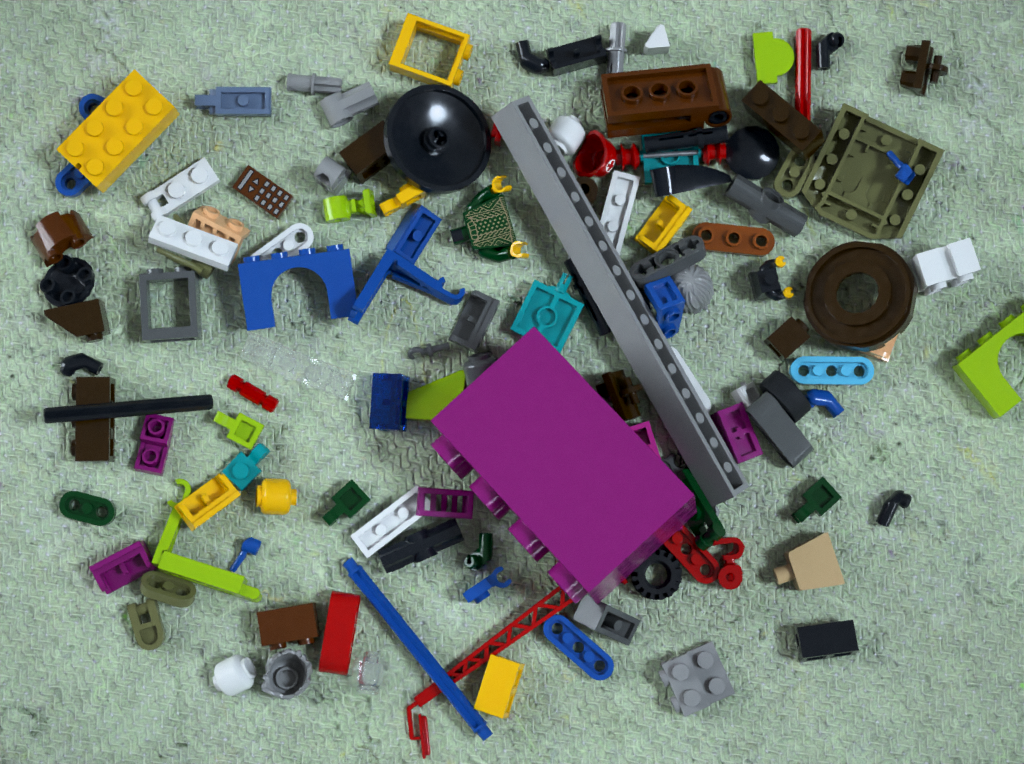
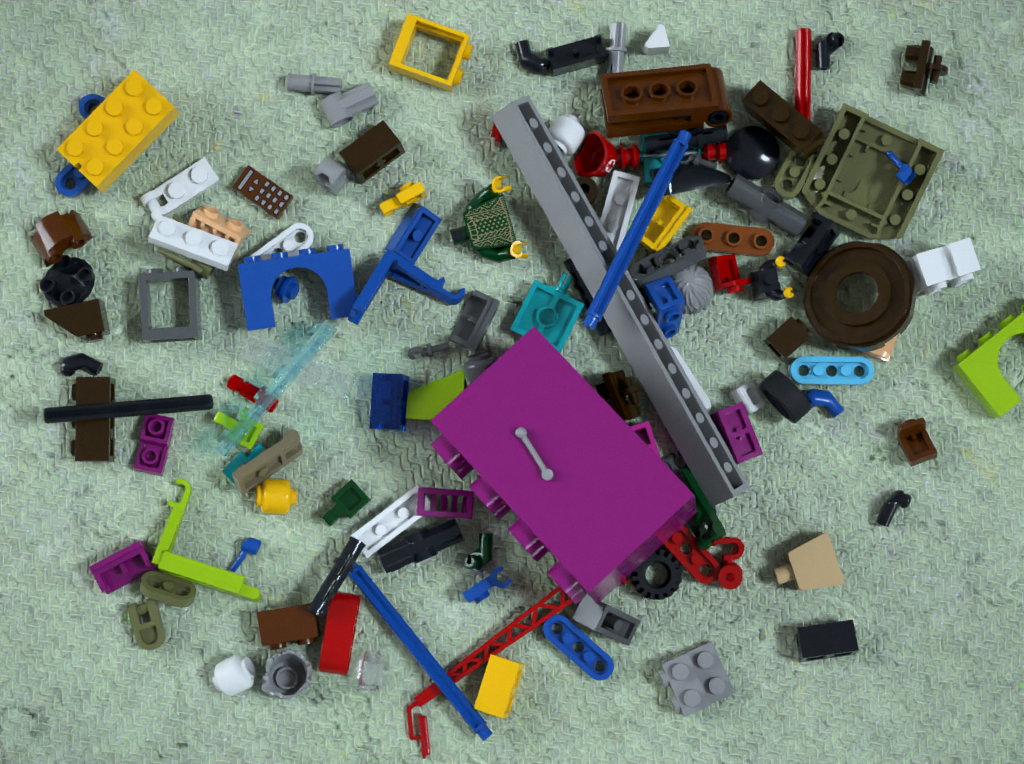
dark green plate [59,491,116,526] -> none
yellow hinge [174,473,241,531] -> none
sand blue hinge [195,87,272,117] -> none
lime leg [323,189,377,223] -> none
black dish [383,84,491,194] -> none
dark grey beam [745,391,814,468] -> none
lime piece [752,32,794,85] -> none
dark green plate [791,477,842,524] -> none
none -> clear light blue plate [215,320,338,457]
none -> dark tan plate [232,429,302,495]
none -> blue plate [275,276,299,303]
none -> black pin [307,536,366,619]
none -> light grey hinge [515,427,554,481]
none -> blue piece [582,130,692,331]
none -> dark grey hand [680,154,718,170]
none -> red bracket [708,254,752,294]
none -> black hinge [781,212,840,277]
none -> reddish brown bracket [897,417,937,467]

